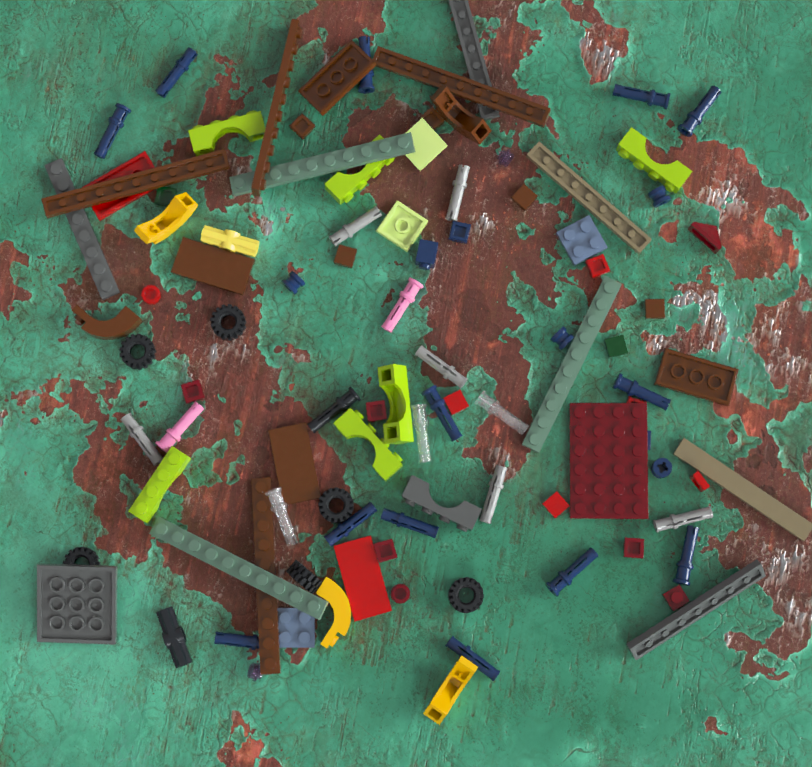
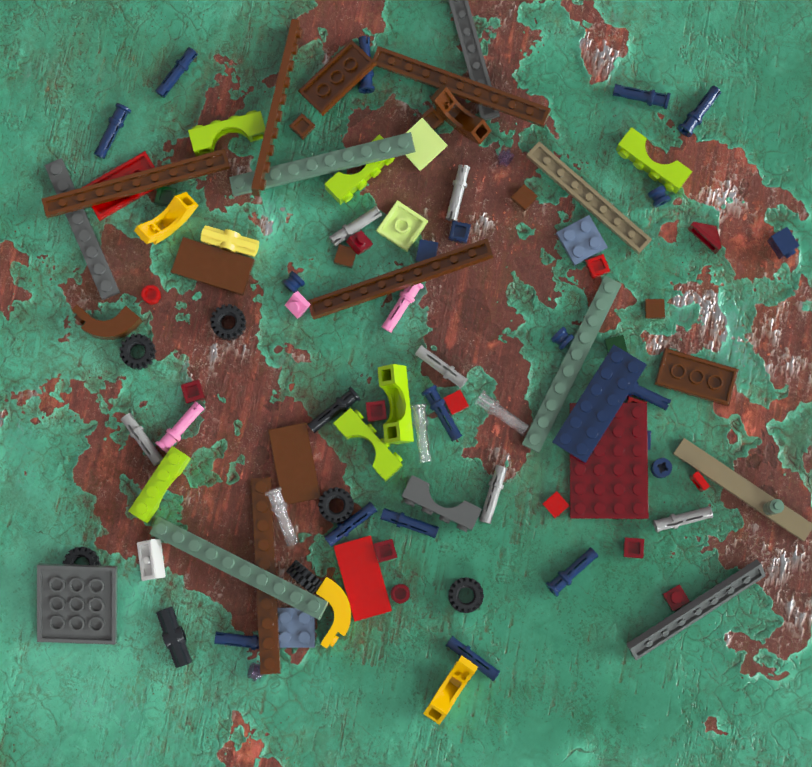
dark blue pin [673,525,700,586] -> none
none -> white slope [137,539,166,581]
none -> bright pink plate [285,291,311,319]
none -> reddish brown plate [307,238,494,320]
none -> dark red plate [346,230,373,255]
none -> dark blue plate [552,345,647,463]
none -> sand green cylinder [763,499,784,516]
none -> dark blue brick [767,227,800,259]

